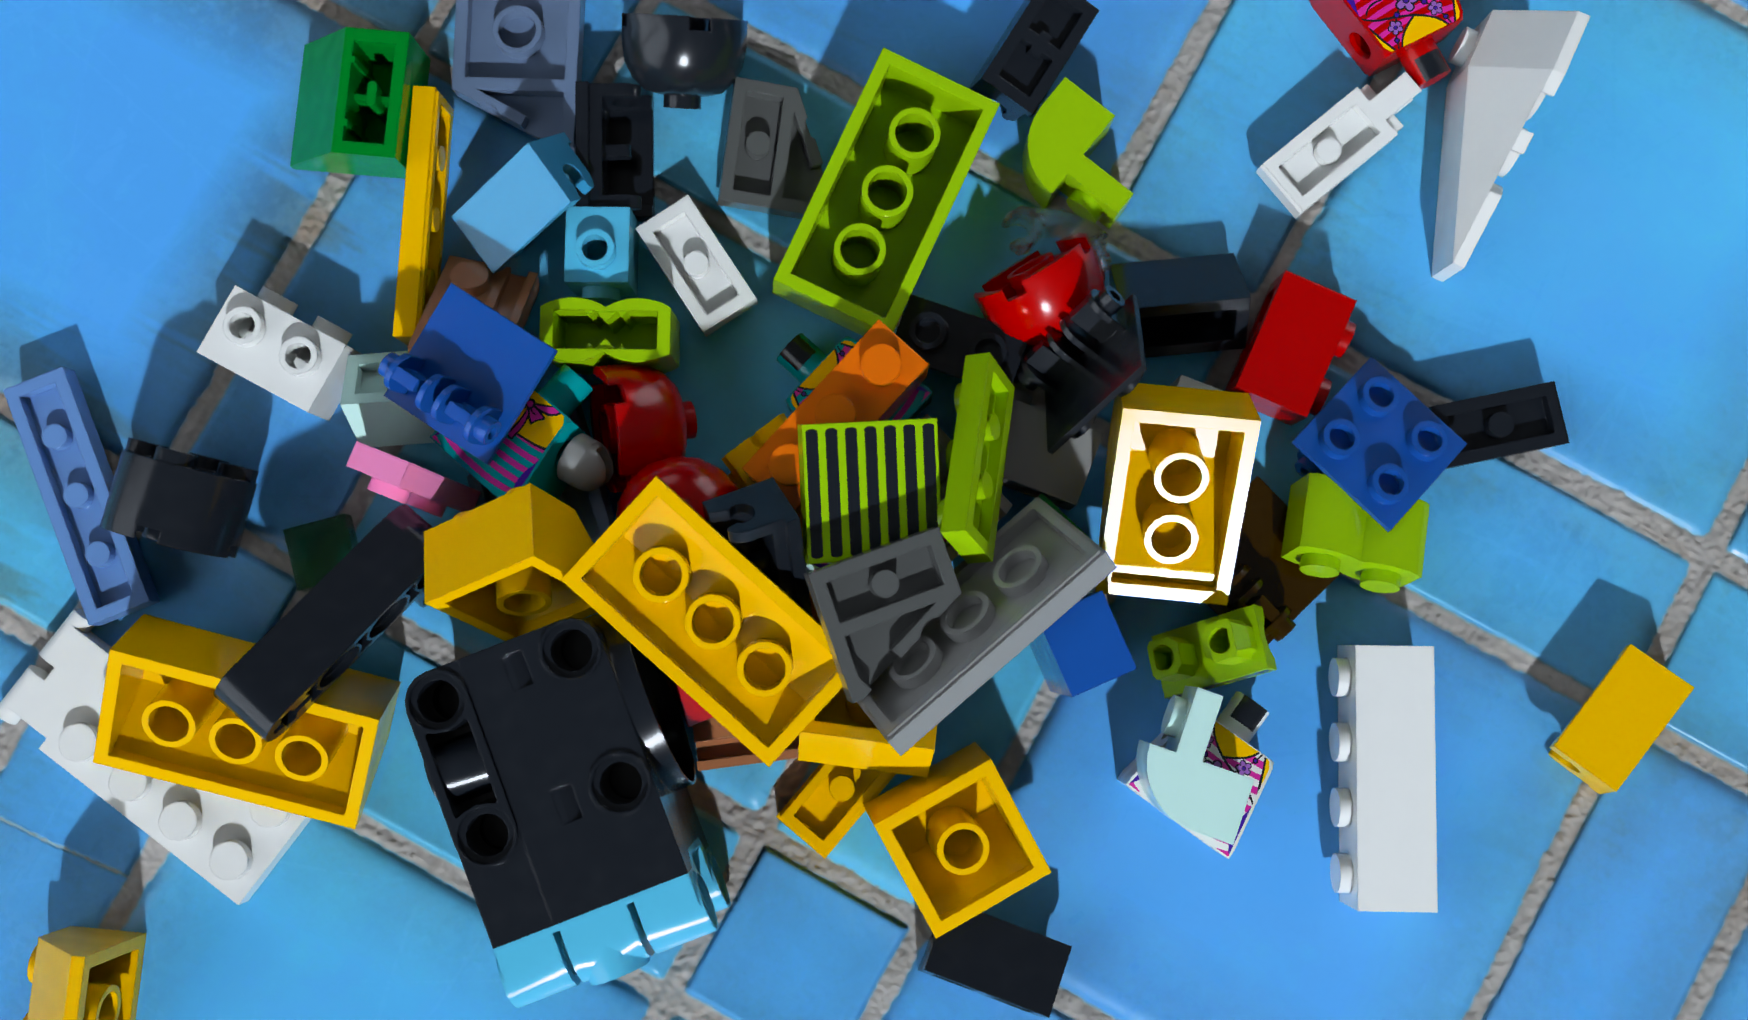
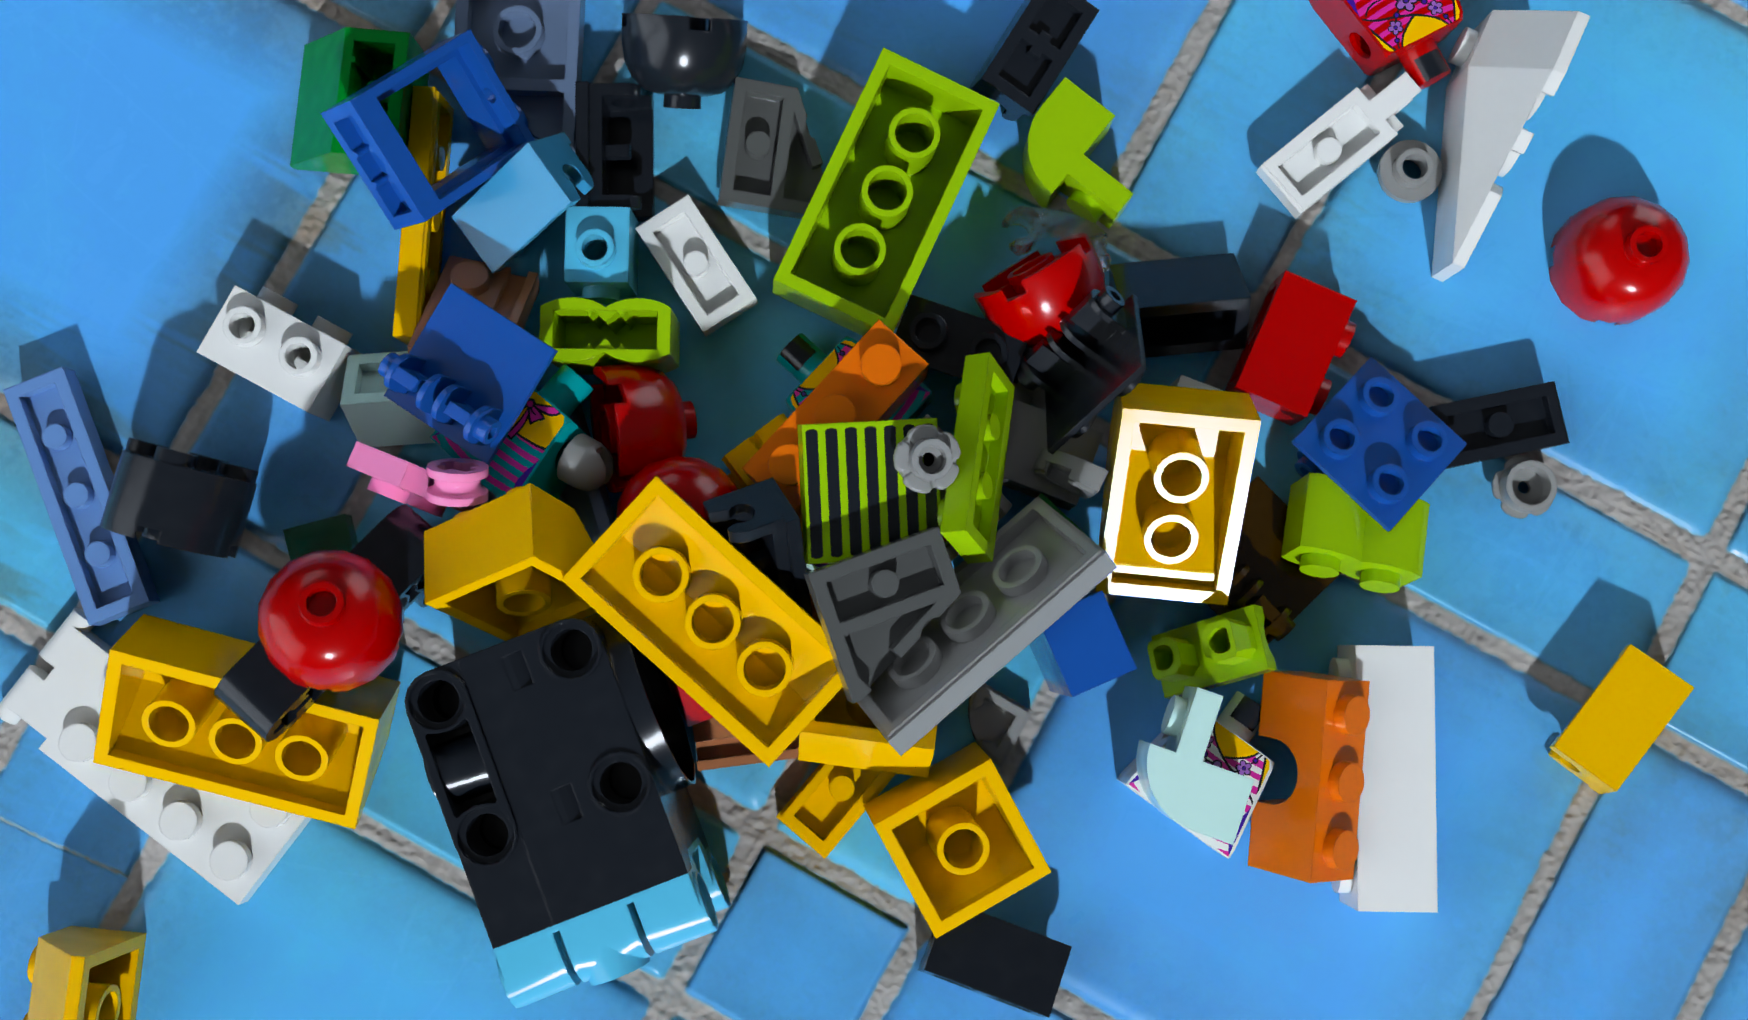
none -> red cylinder [258,550,404,692]
none -> blue window [320,29,535,230]
none -> bright pink bush [426,458,489,507]
none -> light grey plate [893,424,961,494]
none -> light grey tile [968,683,1033,767]
none -> light grey tile [1032,448,1109,499]
none -> orange arch [1248,671,1370,883]
none -> light grey plate [1377,140,1442,203]
none -> light grey plate [1492,456,1557,519]
none -> red cylinder [1549,196,1690,325]

